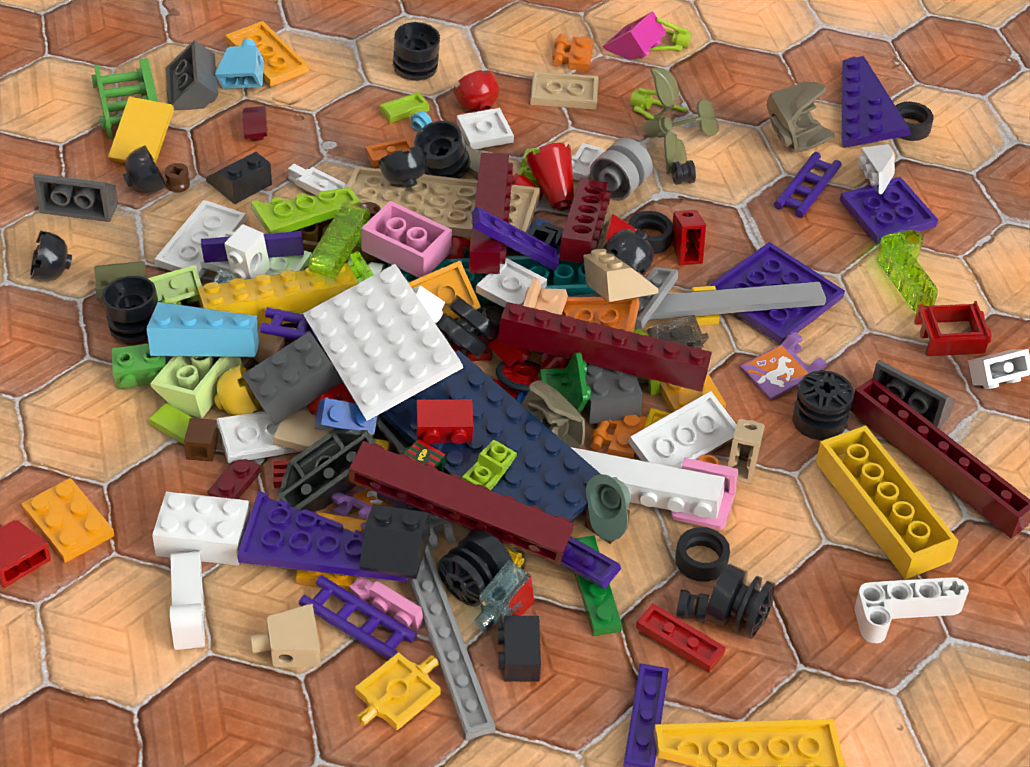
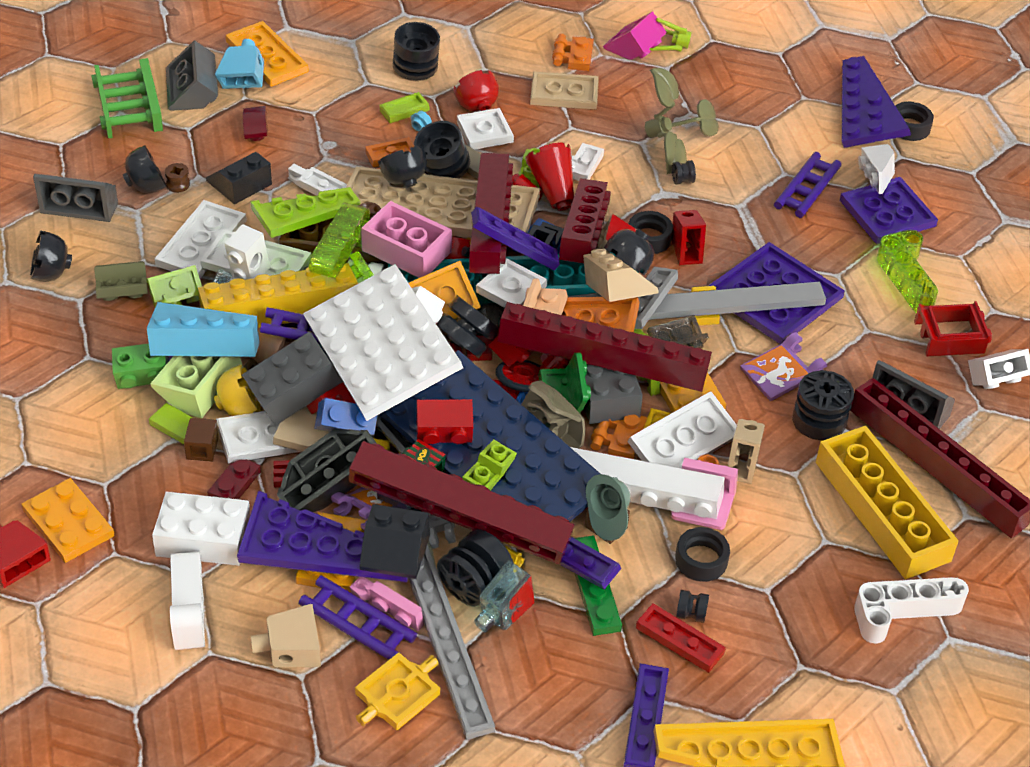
black wheel [102,276,159,343] -> none
yellow tile [108,97,174,164] -> none
dark purple tile [201,231,304,263] -> none
black brick [498,616,541,682] -> none
light grey wheel [590,138,653,200] -> none
lime plant [630,88,687,120] -> none
black wheel [705,564,776,639] -> none
dark tan piece [766,82,835,153] -> none

